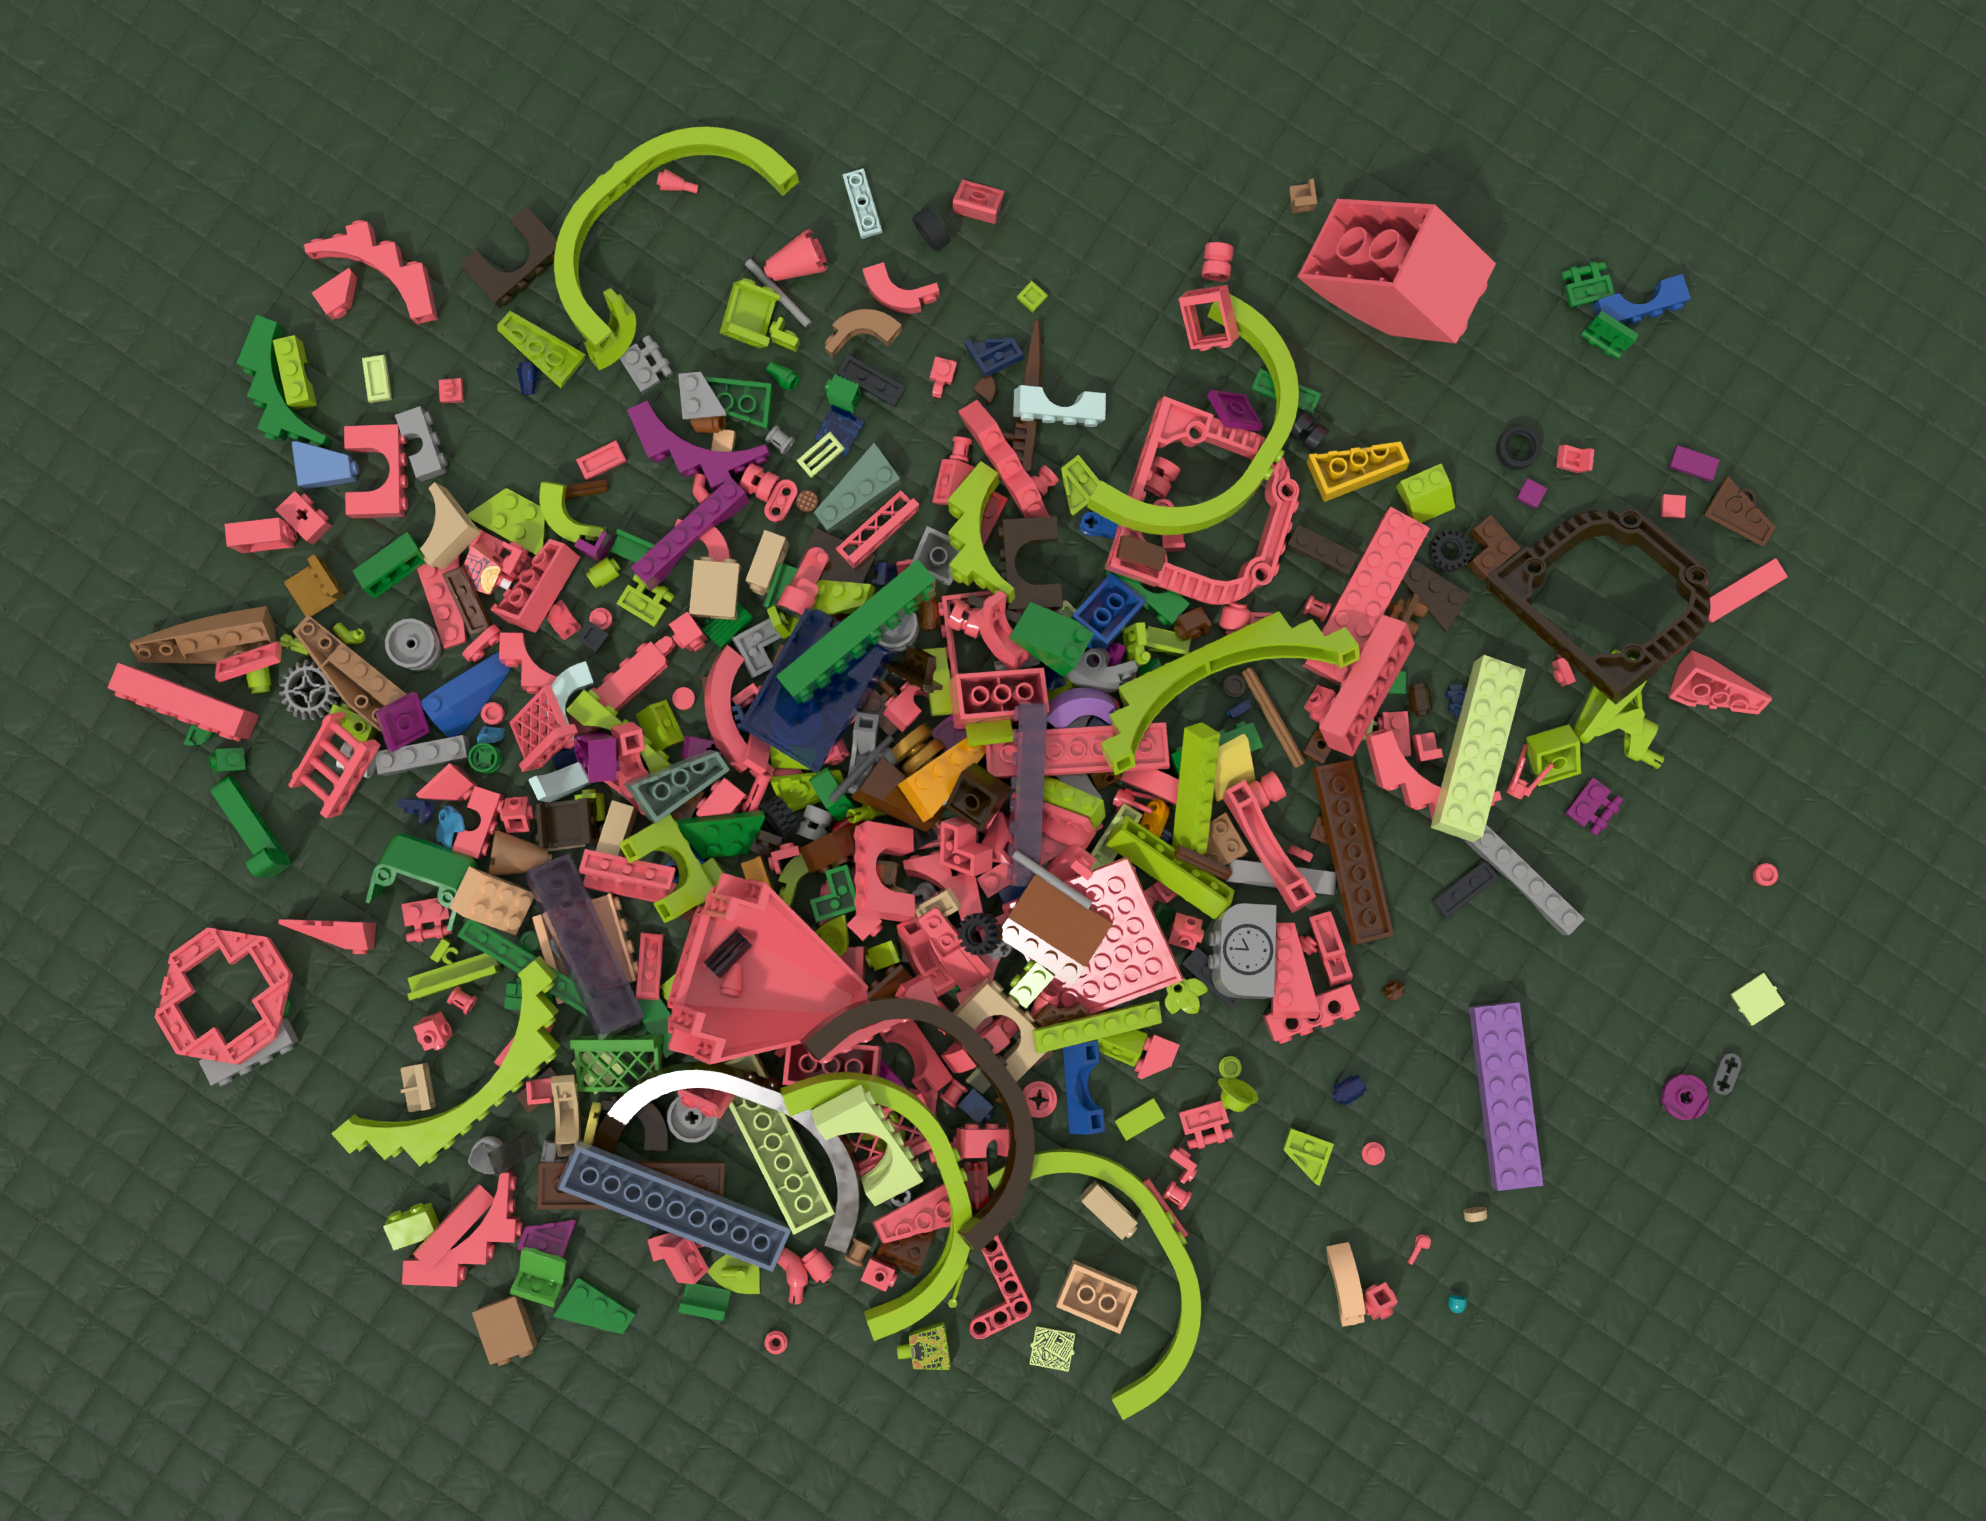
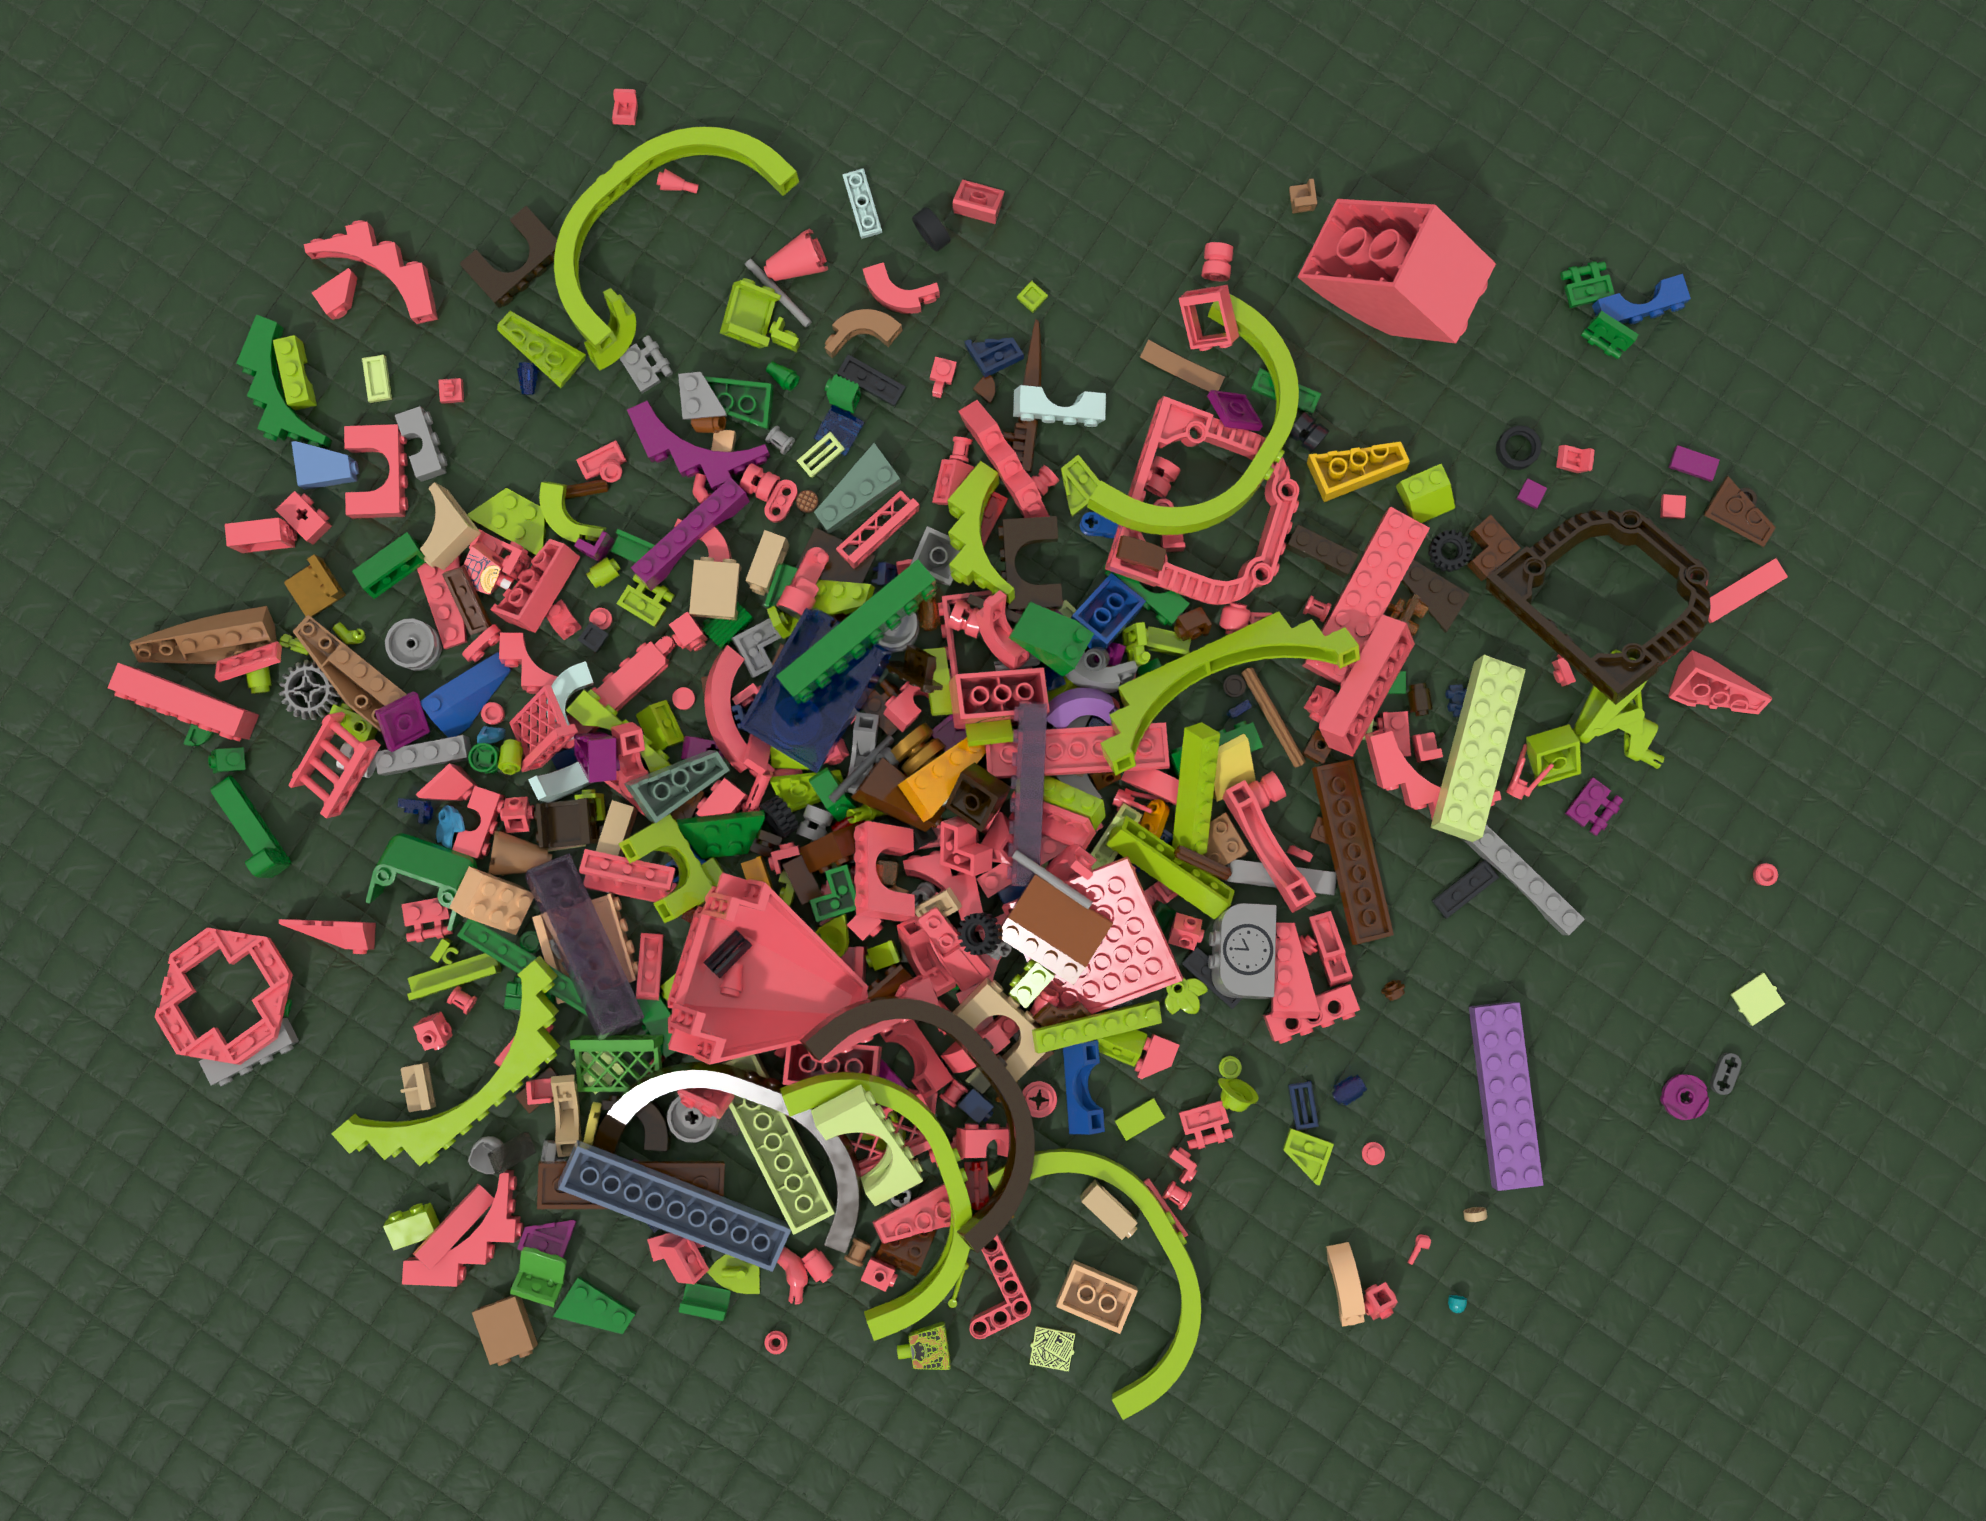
none -> lime brick [498,739,523,775]
none -> coral tile [599,459,622,483]
none -> coral bracket [612,89,638,125]
none -> reddish brown tile [782,854,822,905]
none -> medium nougat sticker [1140,339,1225,392]
none -> dark blue tile [1288,1081,1319,1130]

